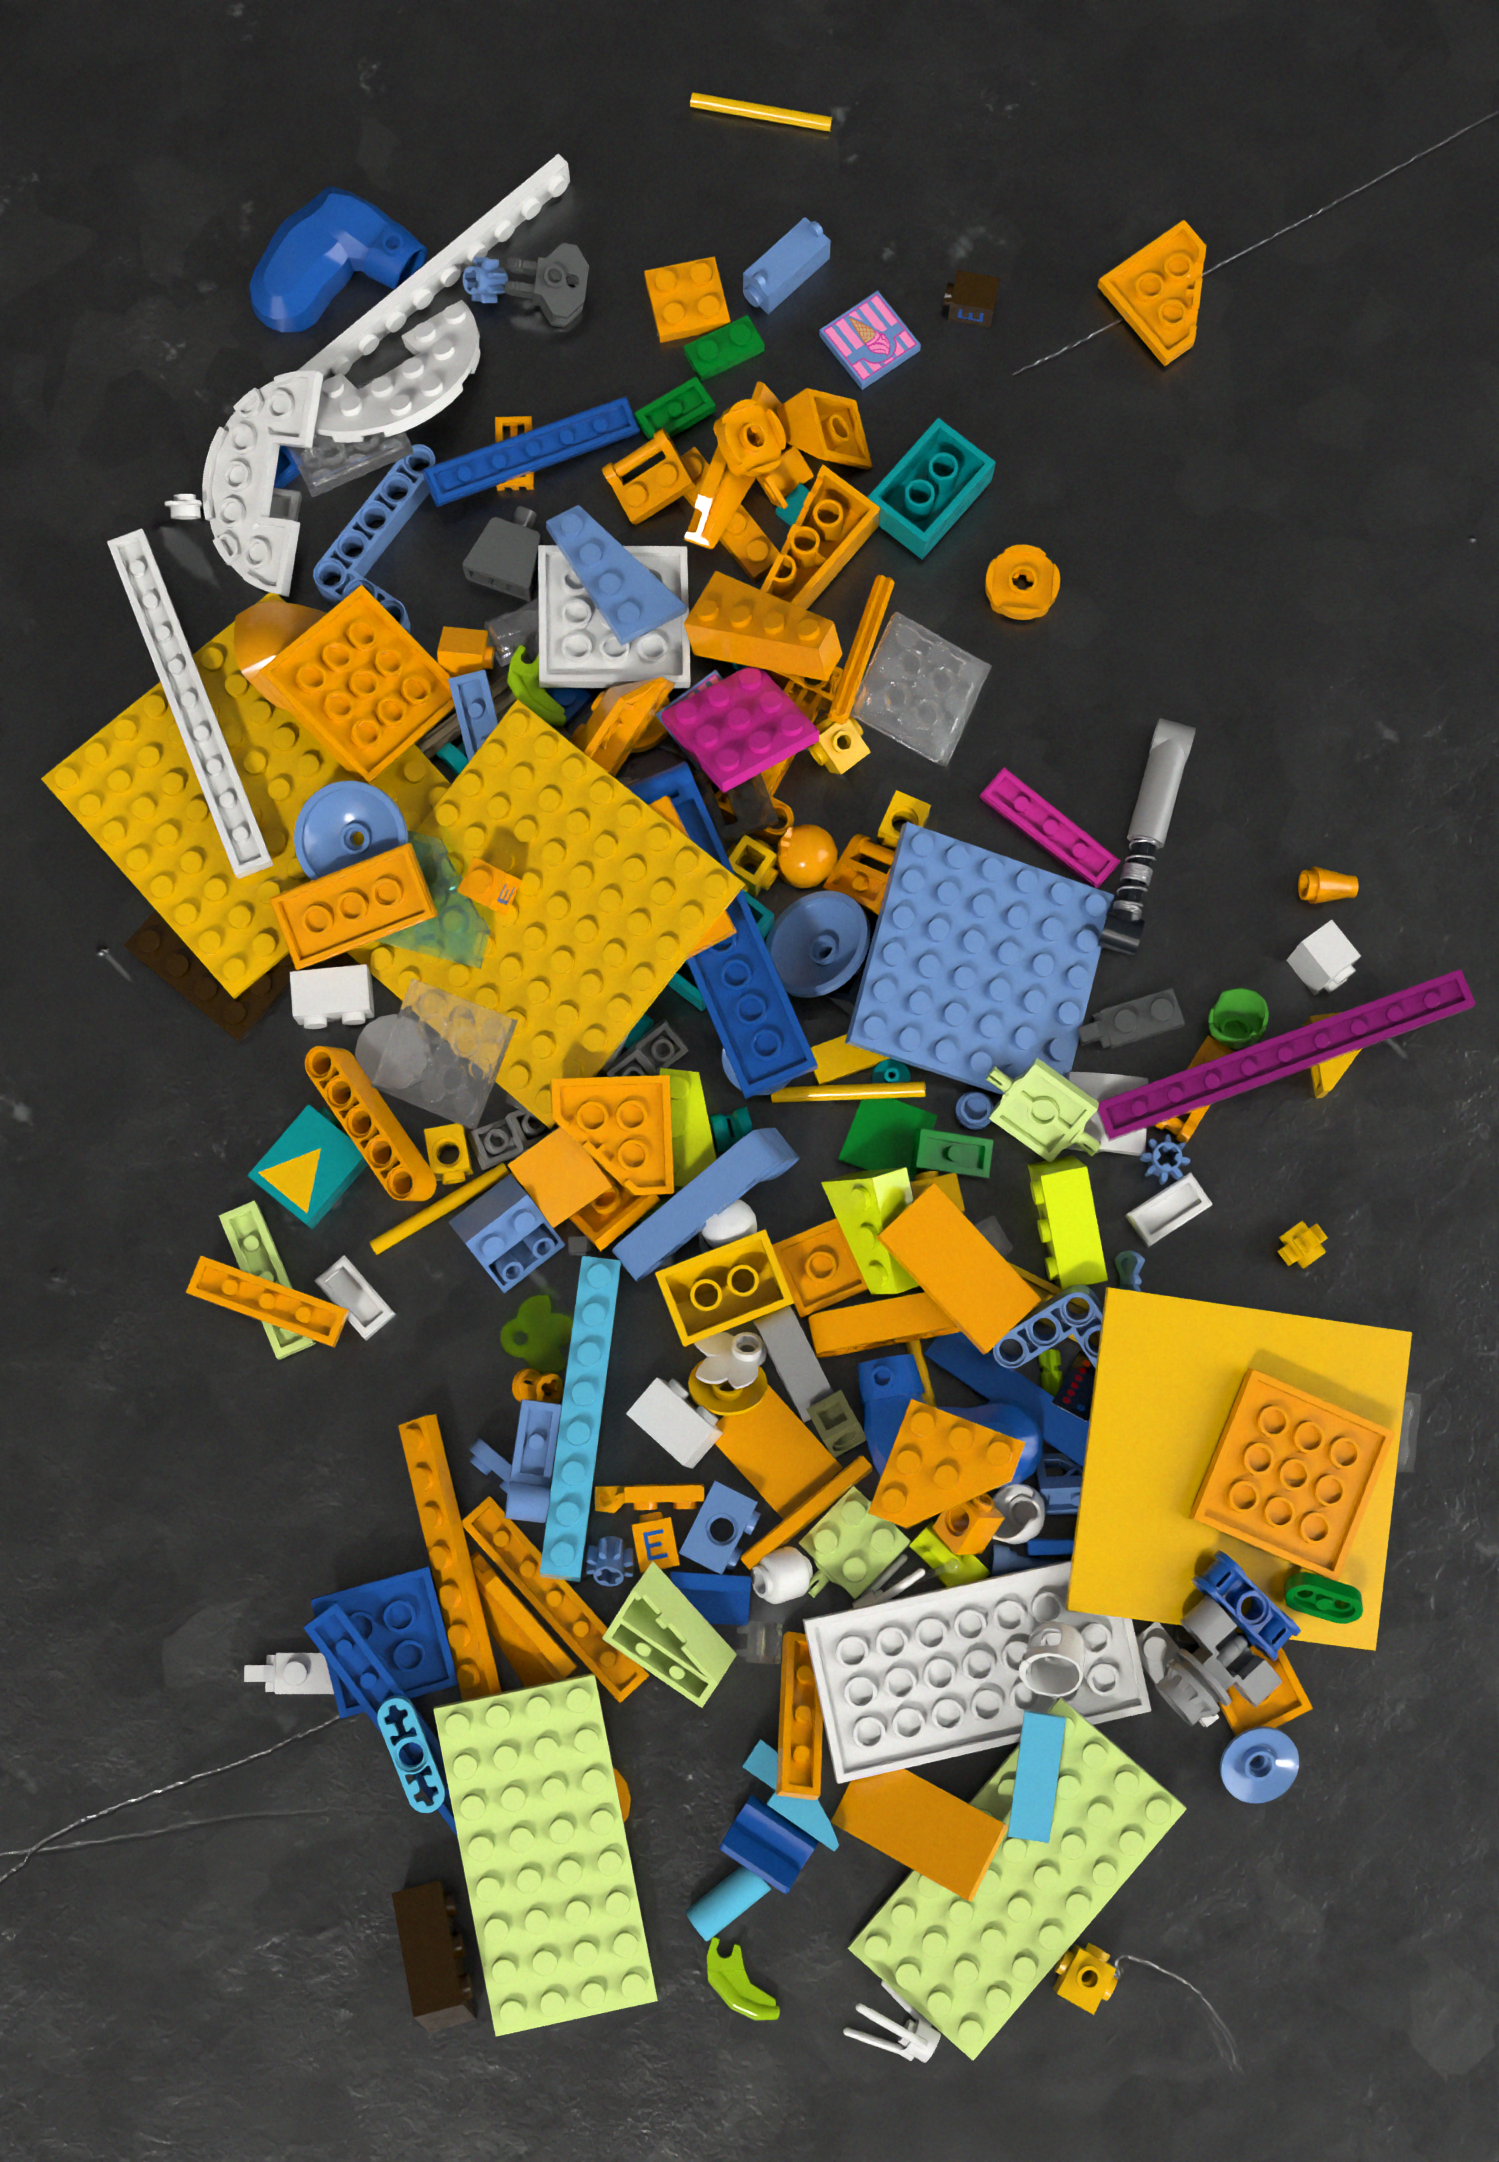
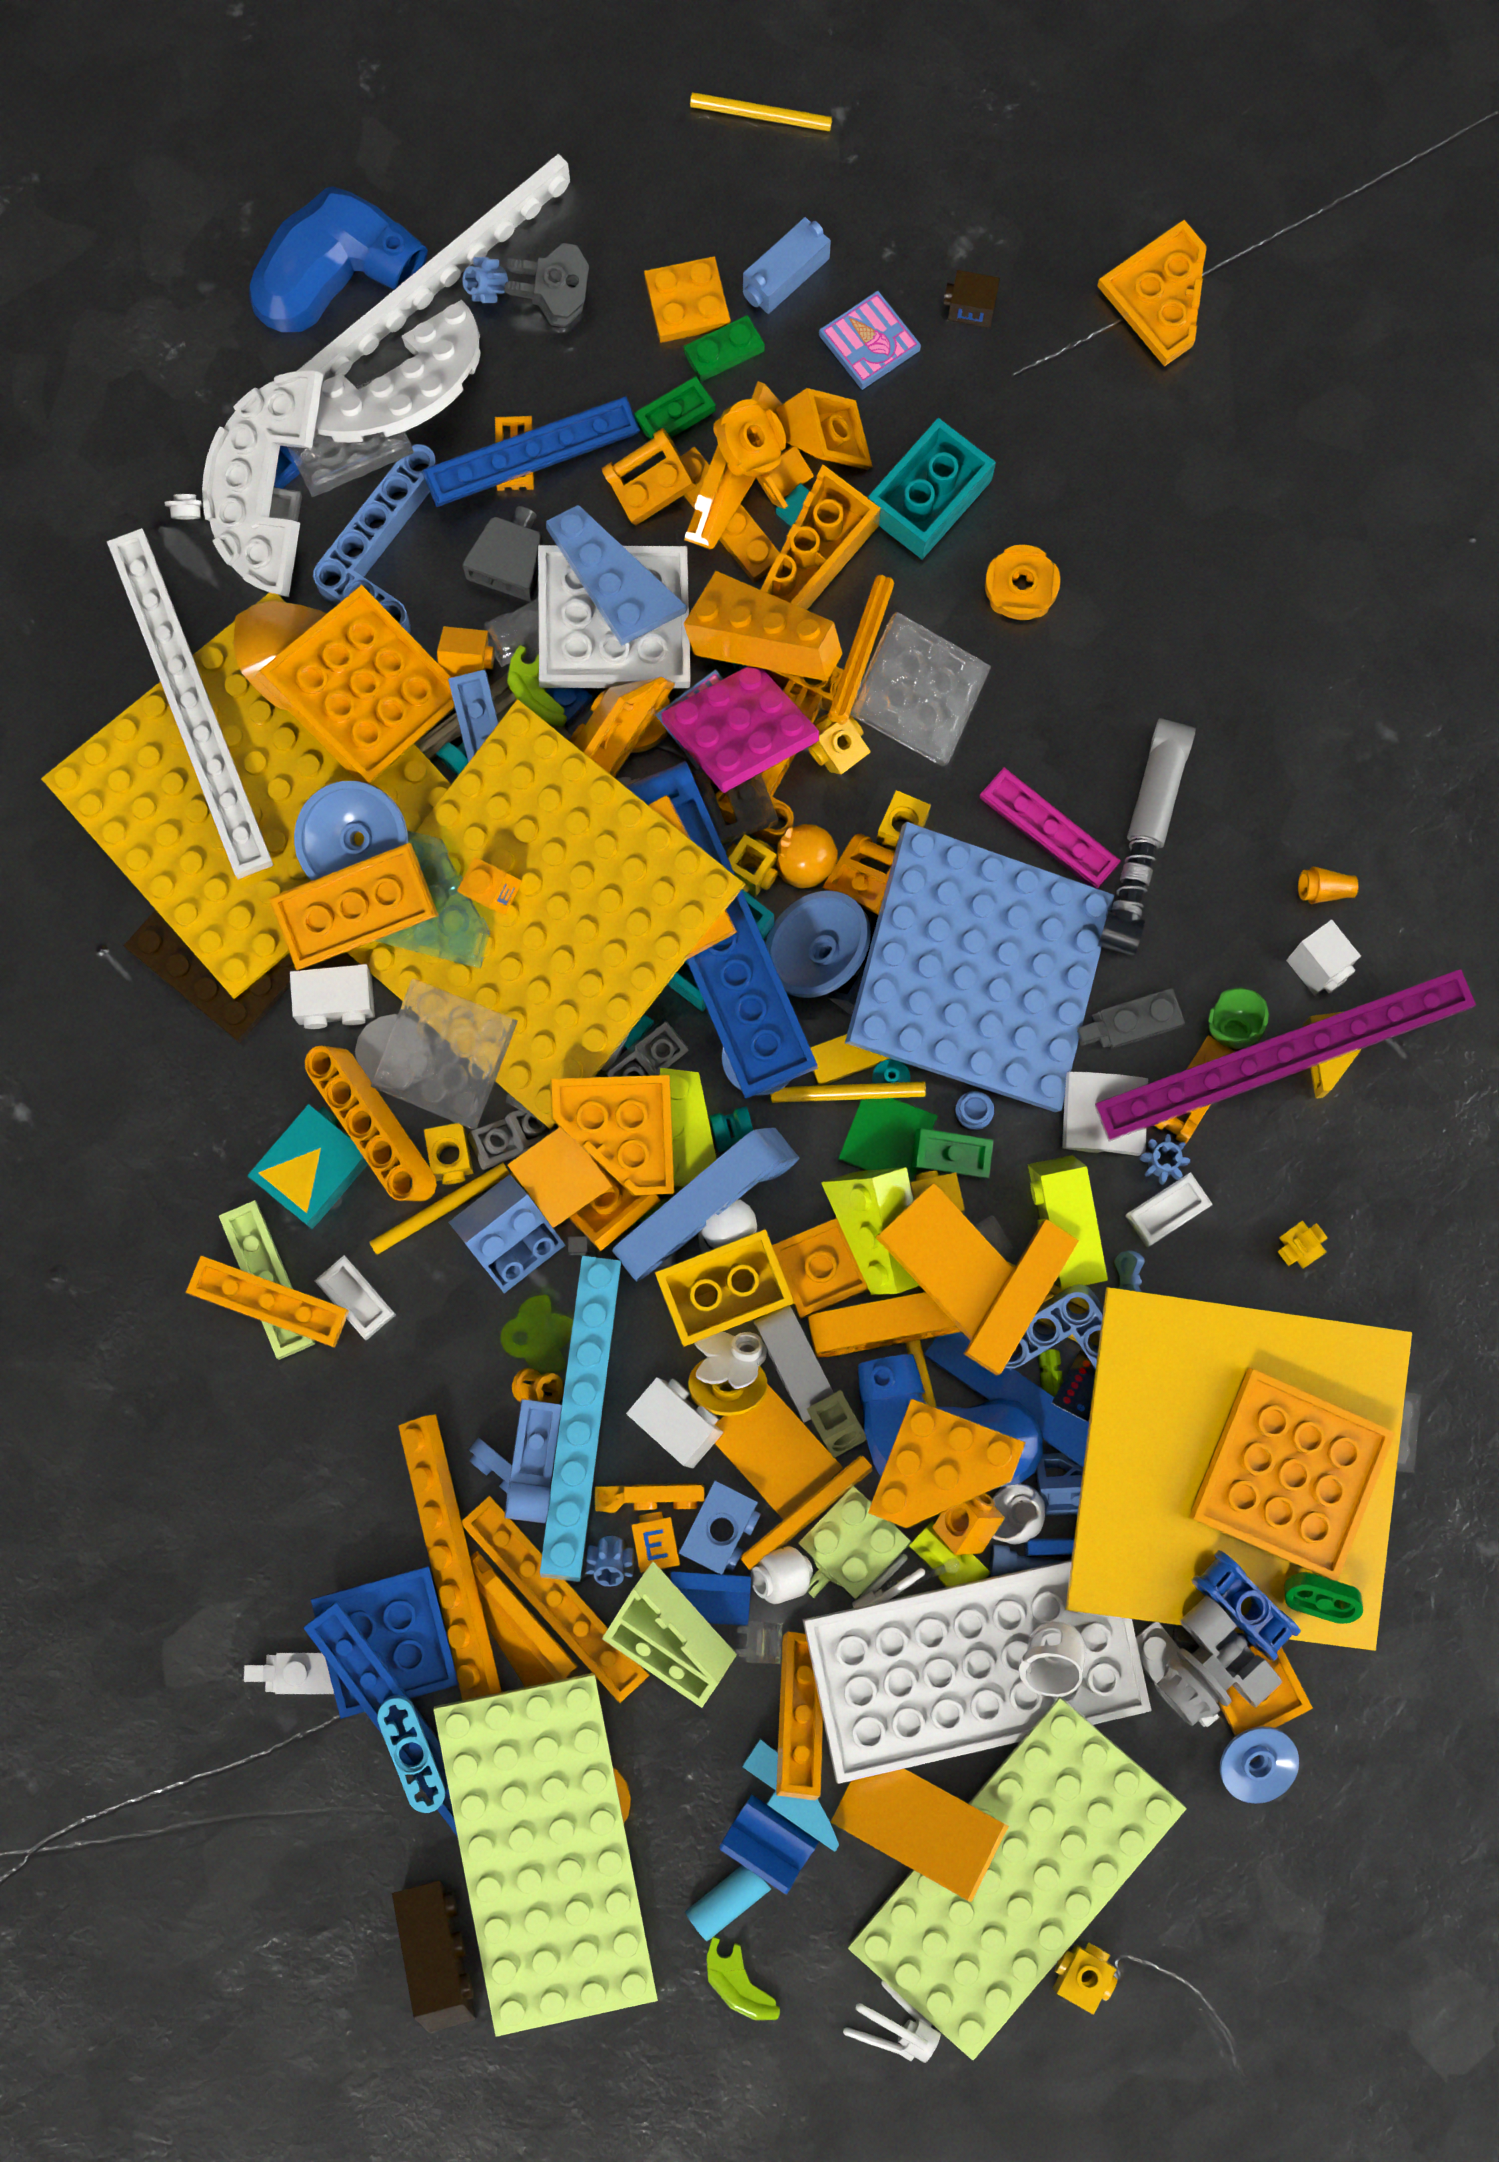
yellowish green plate [985,1058,1101,1163] -> none
medium azure tile [1008,1710,1066,1843] -> none
none -> light orange tile [963,1219,1079,1375]

